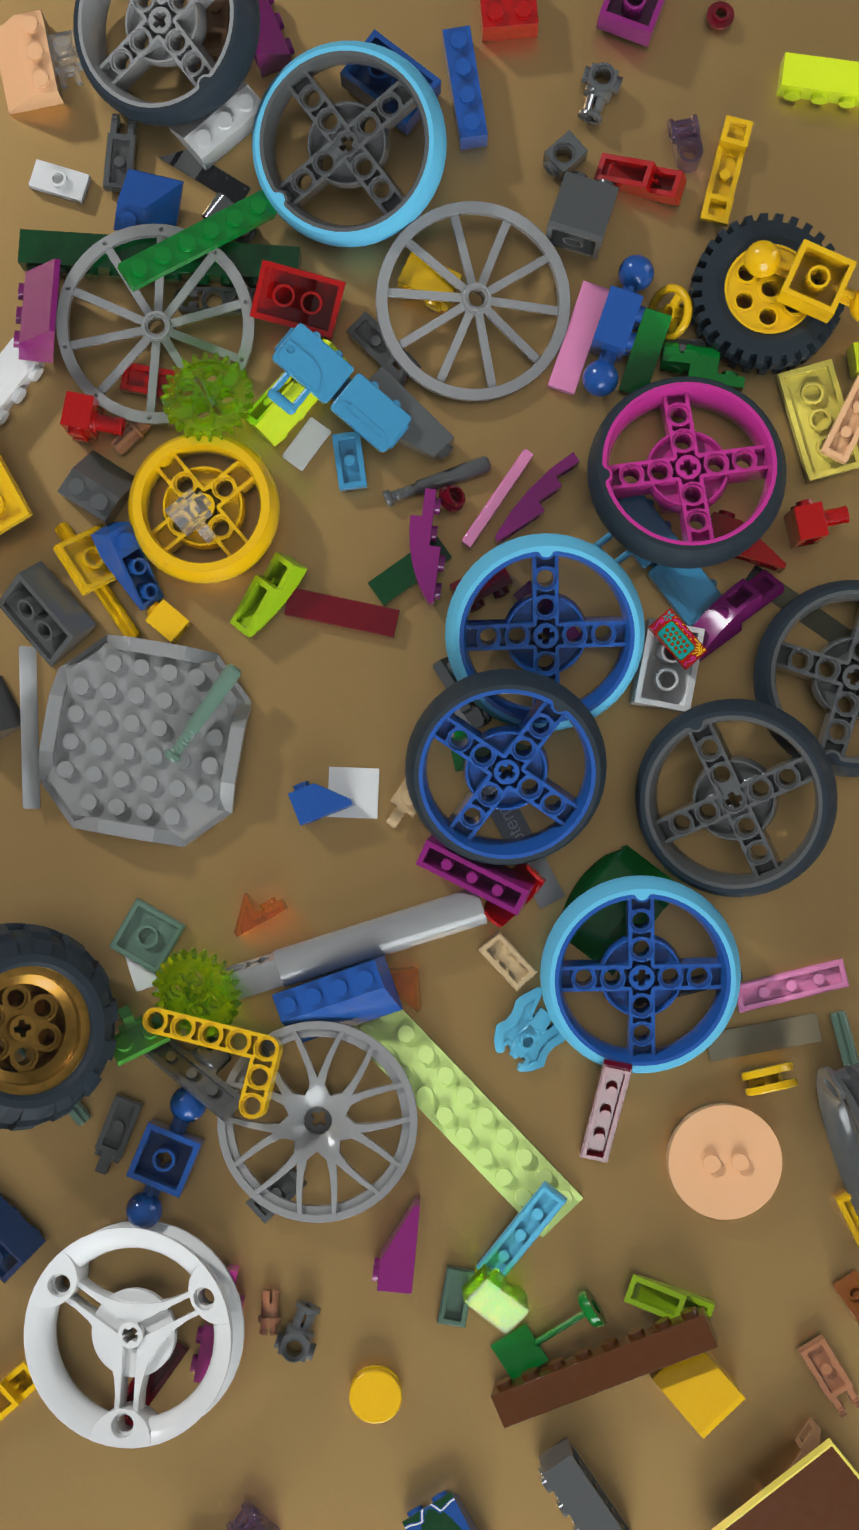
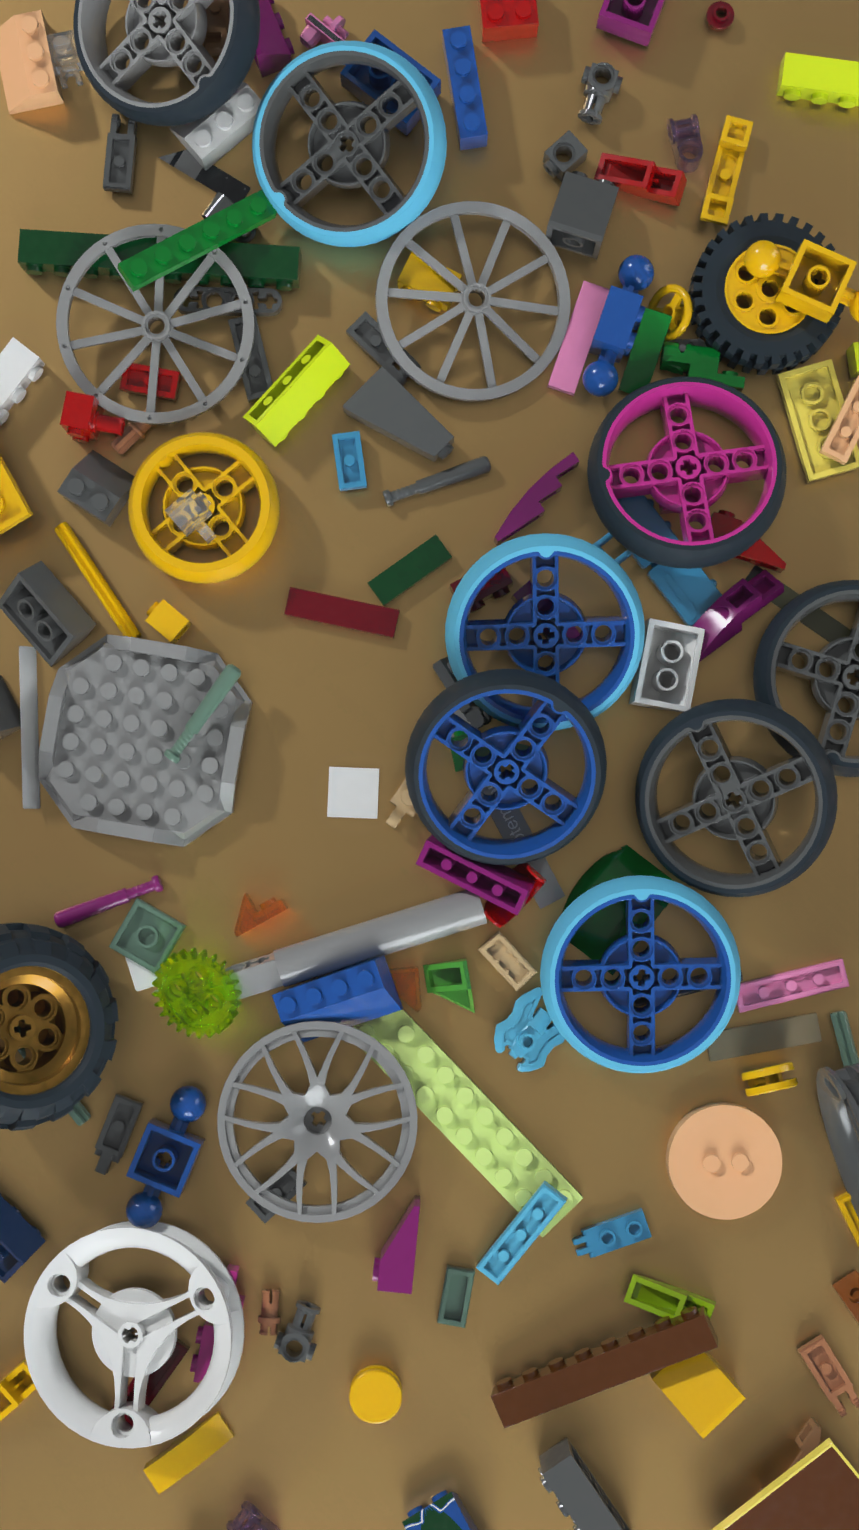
magenta slope [13,259,61,363] -> none
white plate [28,159,91,204] -> none
yellow tile [53,523,117,596] -> none
blue slope [91,522,164,610] -> none
blue slope [113,168,184,231] -> none
bright green hinge [113,1005,171,1066] -> none
yellow beam [142,1008,283,1119] -> none
dark grey plate [143,1036,241,1122] -> none
clear neon green gear [161,352,254,442] -> none
lime slope [230,552,308,637] -> none
red slope [250,260,346,338] -> none
dark azure piece [267,323,411,453] -> none
white sticker [282,417,331,471] -> none
blue slope [288,781,356,826] -> none
magenta slope [409,488,446,607] -> none
dark red plate [439,485,465,513] -> none
bright pink tile [462,449,534,551] -> none
clear neon green brick [462,1264,530,1335] -> none
green piece [490,1289,607,1380] -> none
tile [579,1059,632,1163] -> none
tile [647,608,708,670] -> none
red brick [784,499,850,549] -> none
none -> magenta piece [54,875,164,928]
none -> yellow slope [143,1411,234,1494]
none -> dark grey plate [228,313,273,403]
none -> bright pink hips [300,12,349,50]
none -> bright green slope [423,958,475,1013]
none -> dark azure hinge [572,1208,652,1258]

